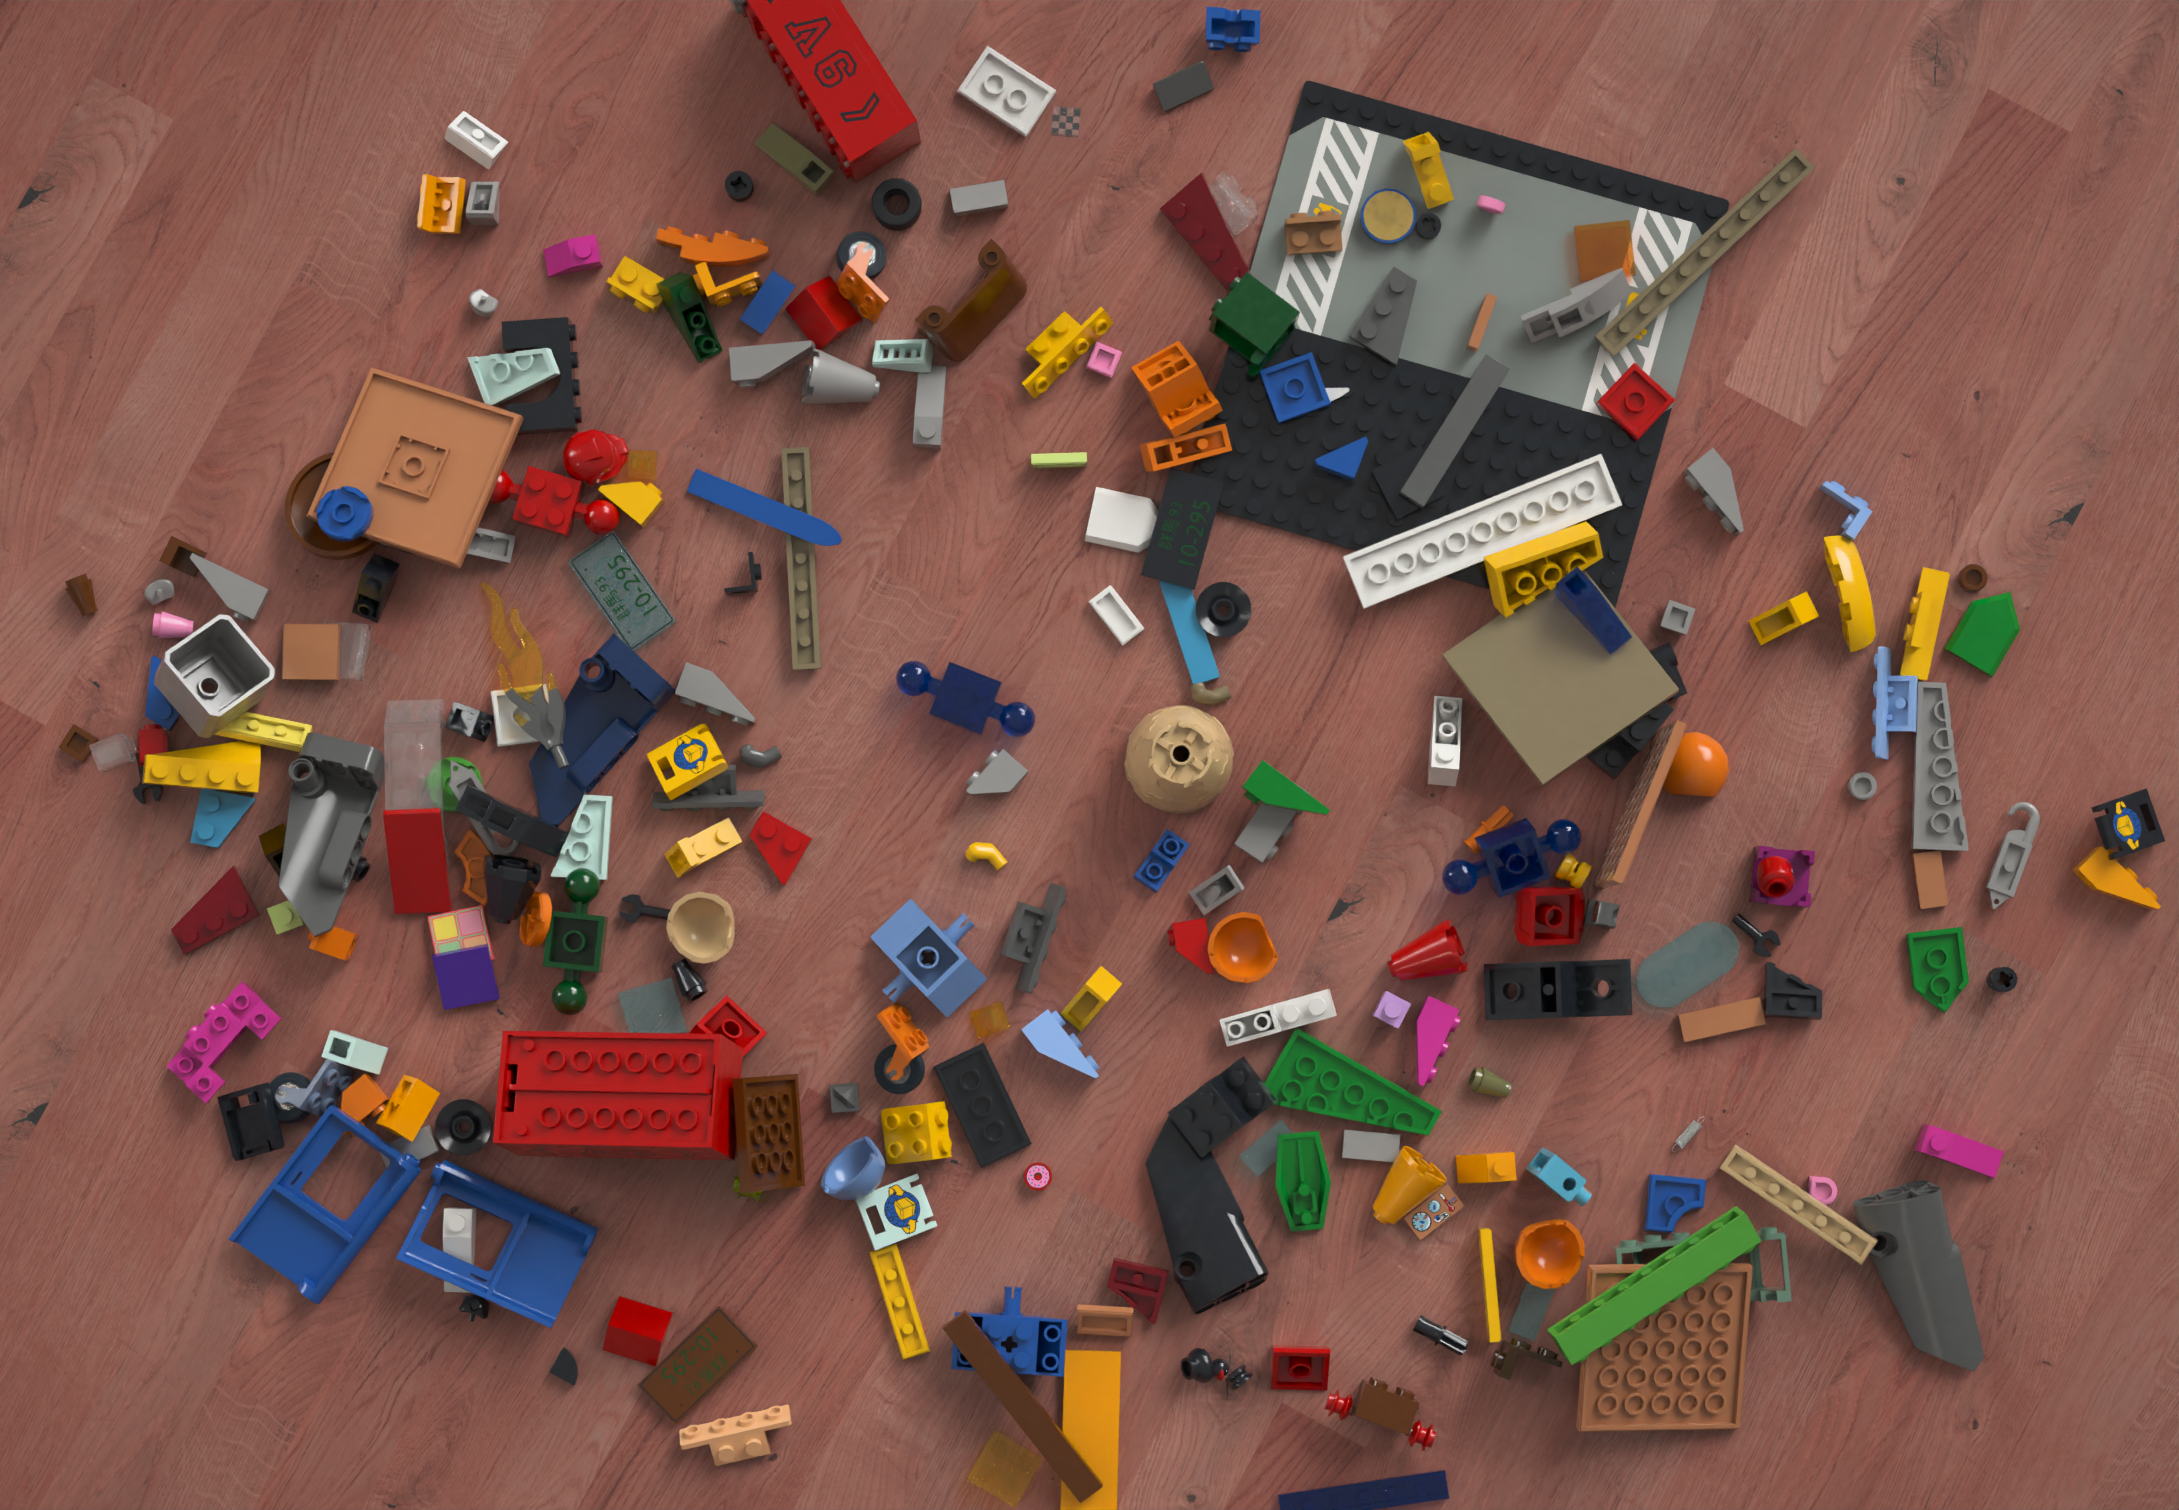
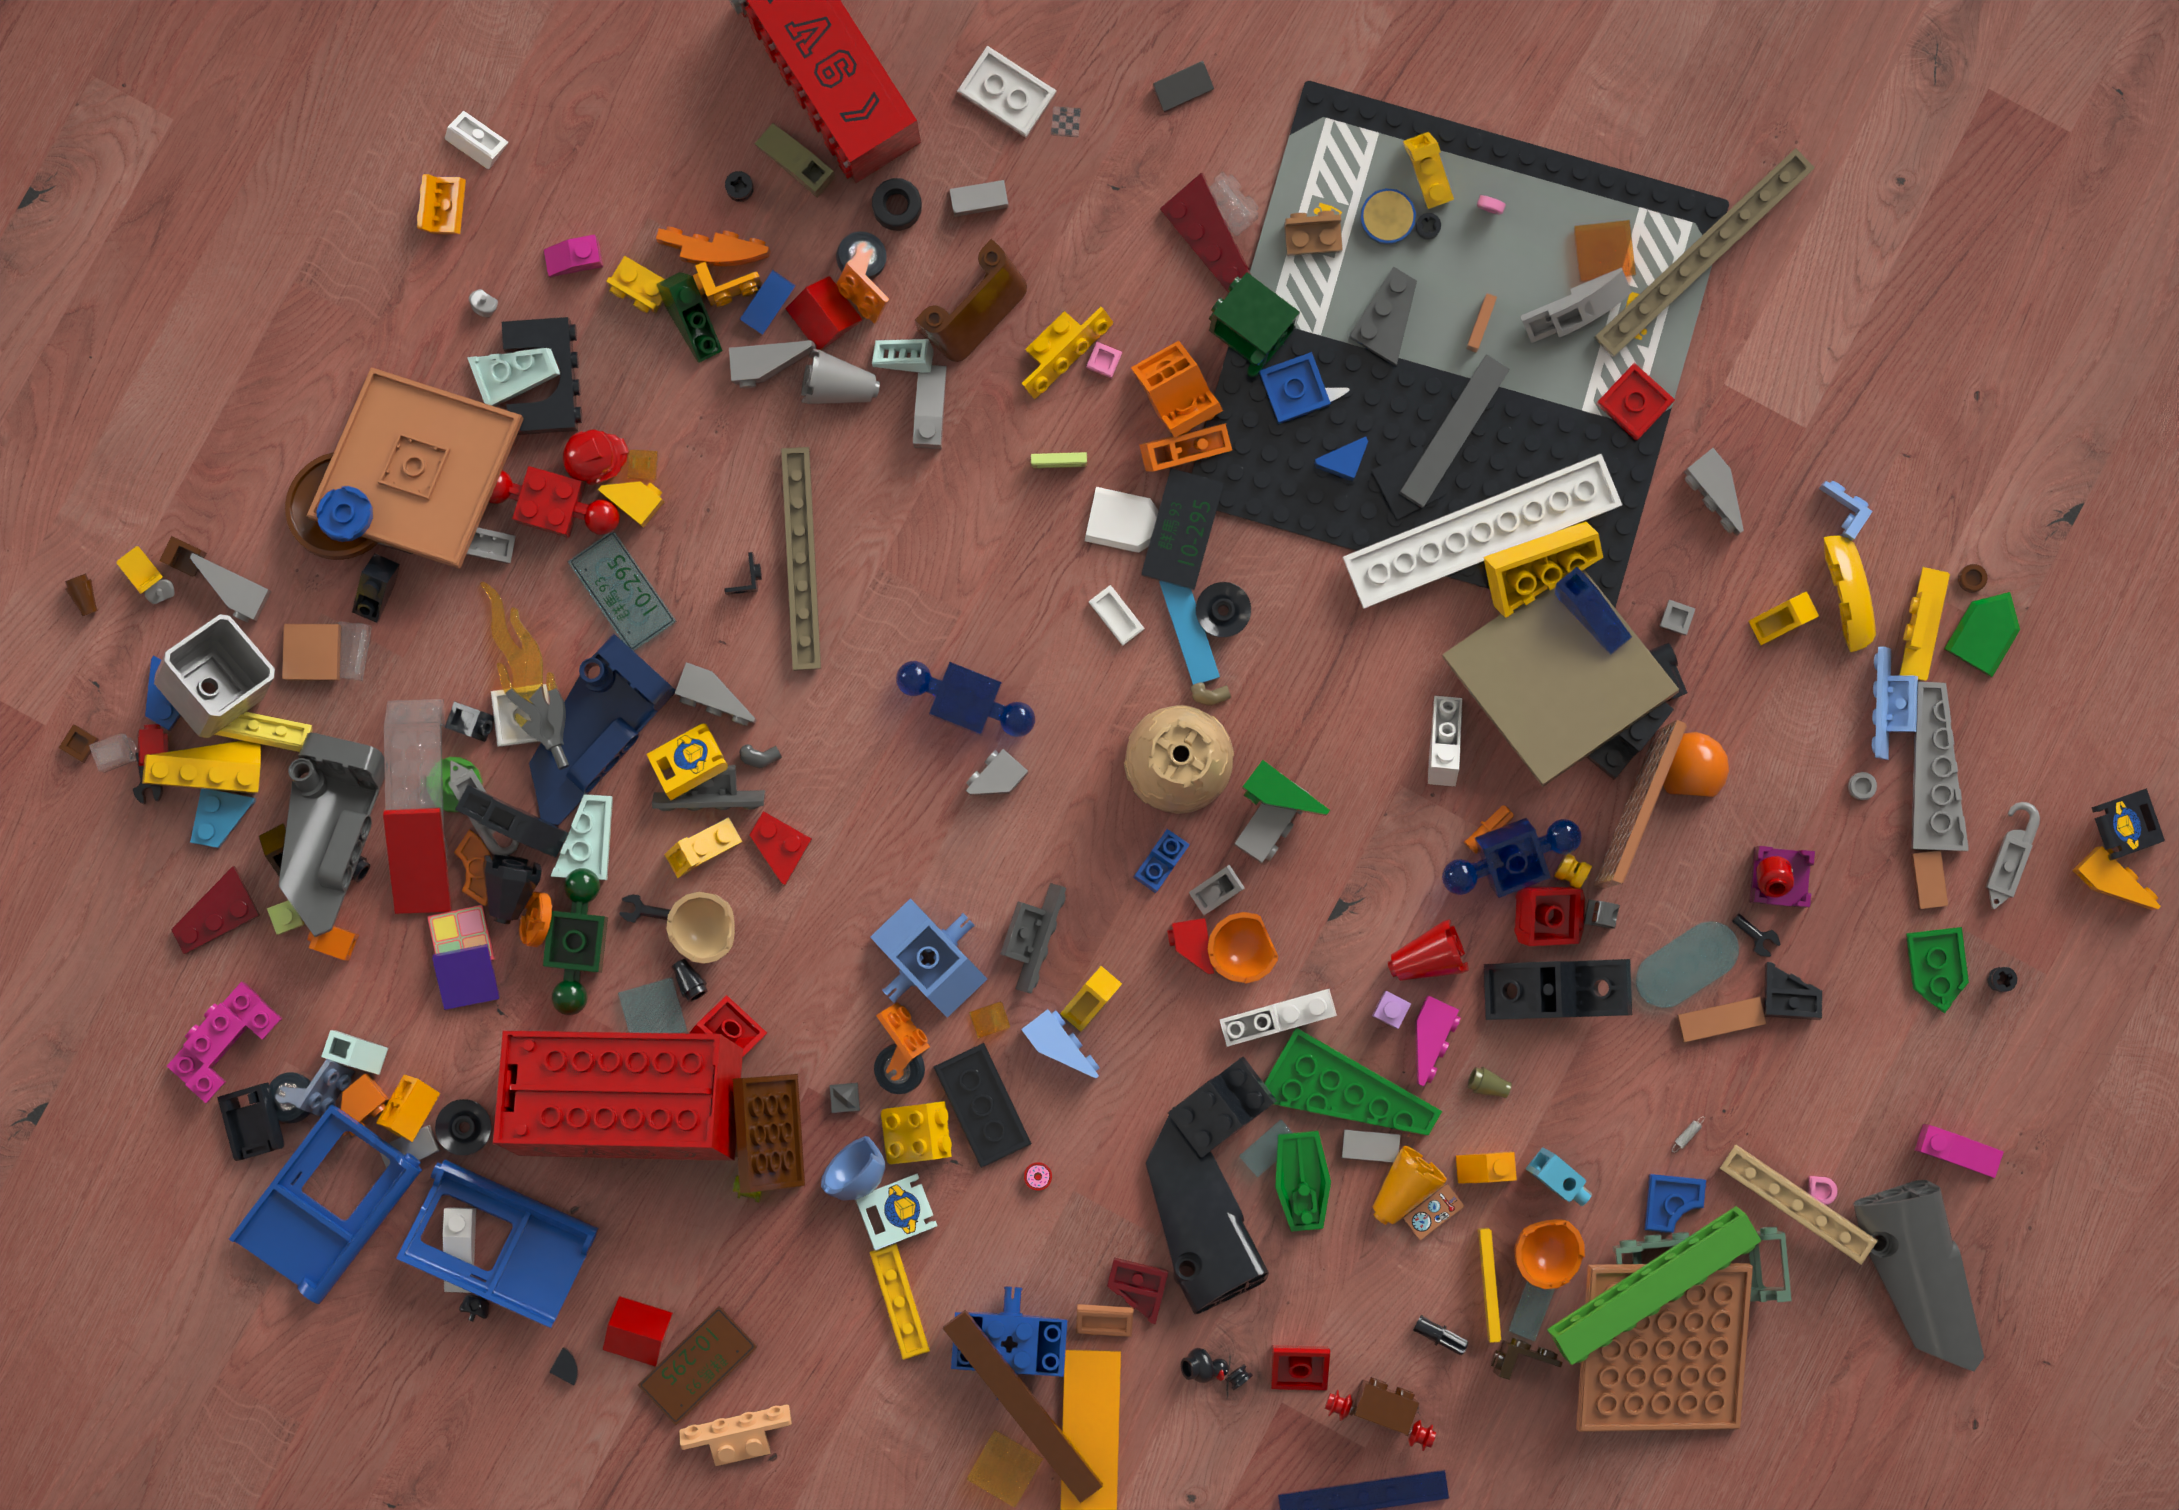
bright pink cone [152,611,194,639] -> none
light grey slope [466,182,499,225] -> none
blue piece [687,469,842,546] -> none
yellow arm [965,842,1008,871] -> none
blue cylinder [1205,7,1261,52] -> none
none -> yellow bracket [116,546,163,594]

